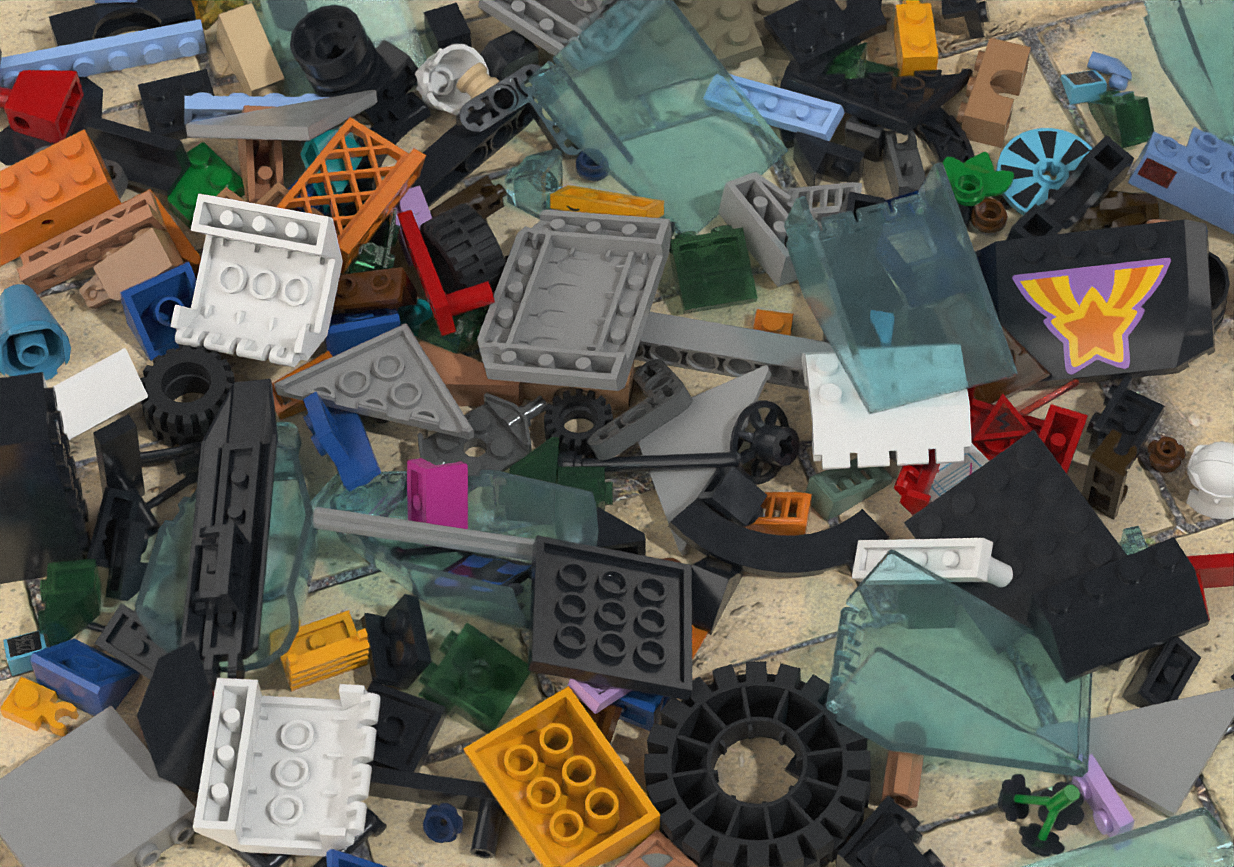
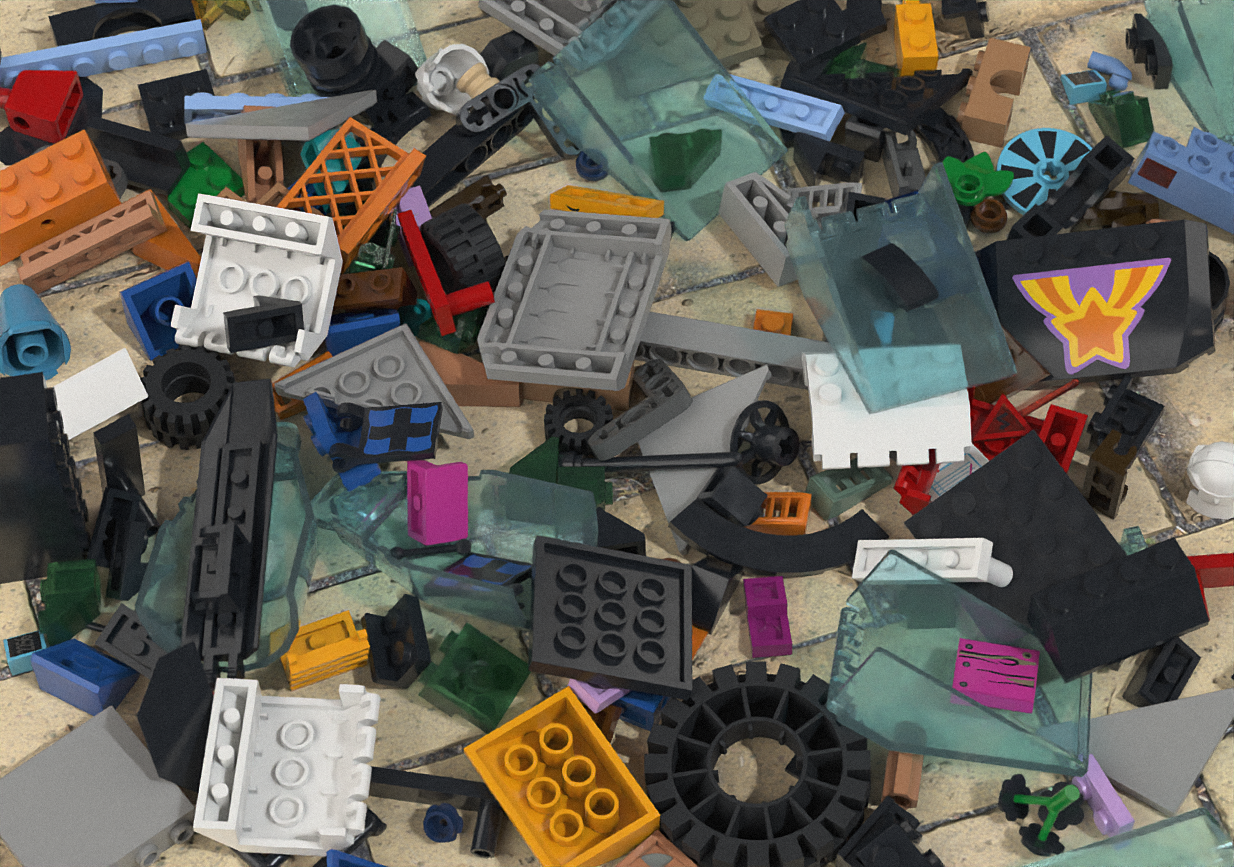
light orange plate [0,677,79,737] -> none
medium nougat hinge [79,227,184,309] -> none
black plant [140,441,201,510] -> none
tan slope [216,3,285,96] -> none
light grey axle [312,507,535,561] -> none
black plate [366,681,447,773] -> none
dark grey plate [400,393,547,493] -> none
black brick [424,2,472,54] -> none
clear light blue slope [505,148,563,220] -> none
clear green plate [669,225,758,314] -> none
reddish brown plate [1147,437,1186,473] -> none
none -> black slope [223,295,304,353]
none -> black flag [329,402,443,473]
none -> clear green slope [648,128,722,193]
none -> magenta slope [743,576,792,658]
none -> black slope [861,243,939,312]
none -> dark pink tile [950,638,1040,714]
none -> black slope [1125,13,1173,90]

